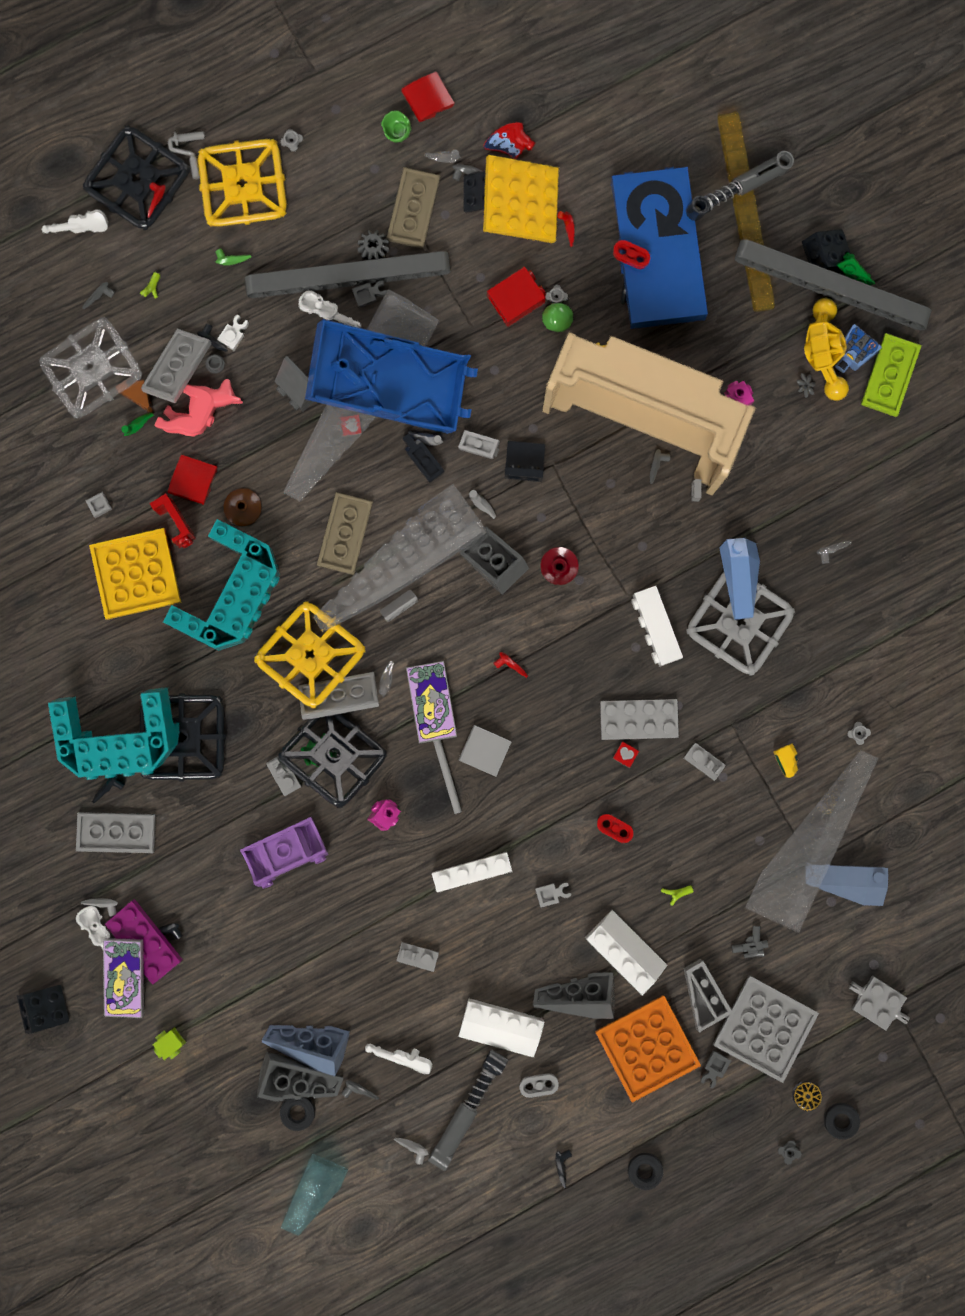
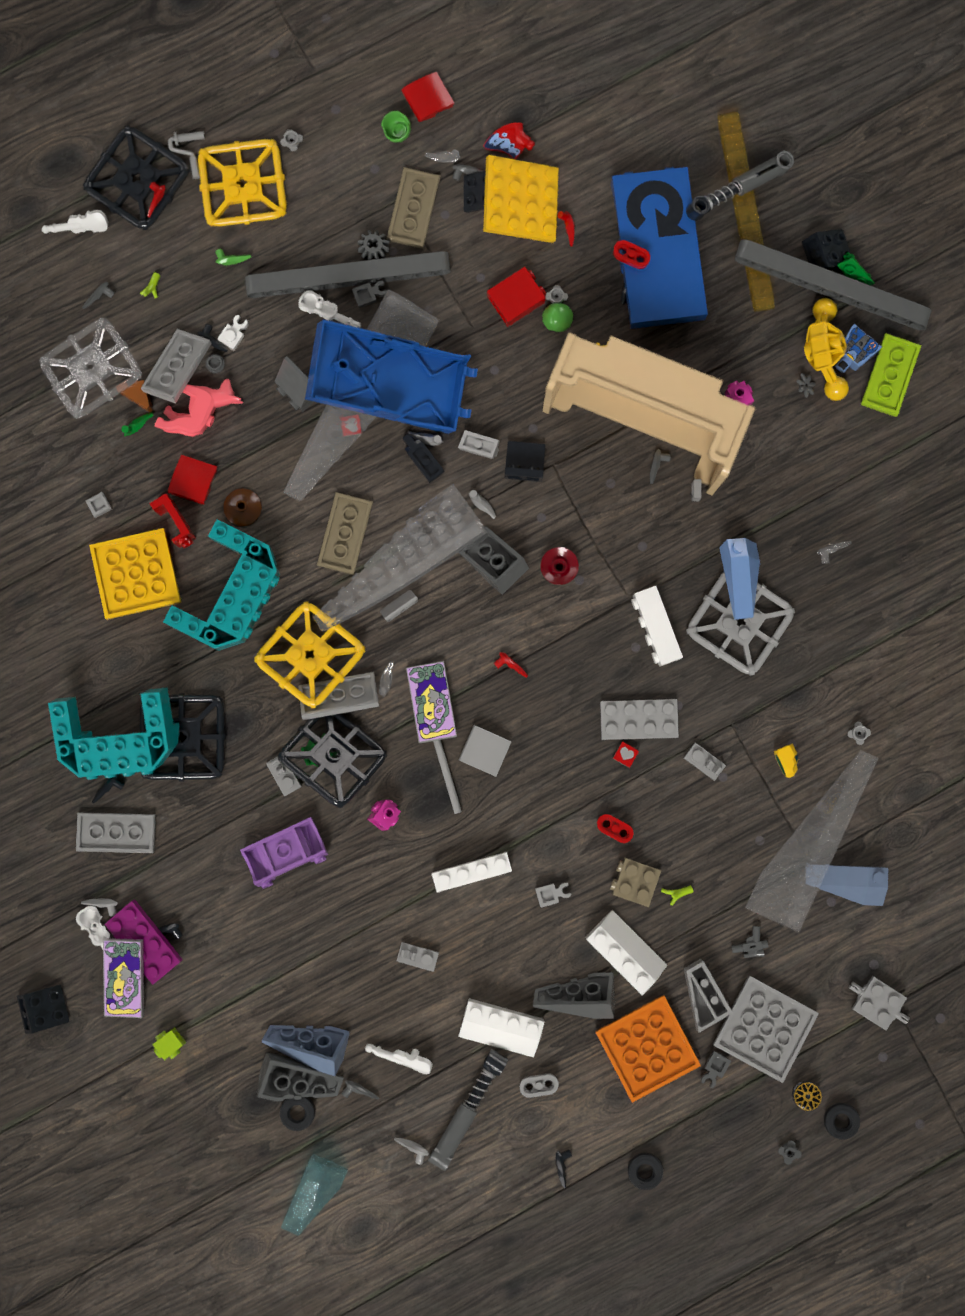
none -> dark tan plate [610,857,661,907]

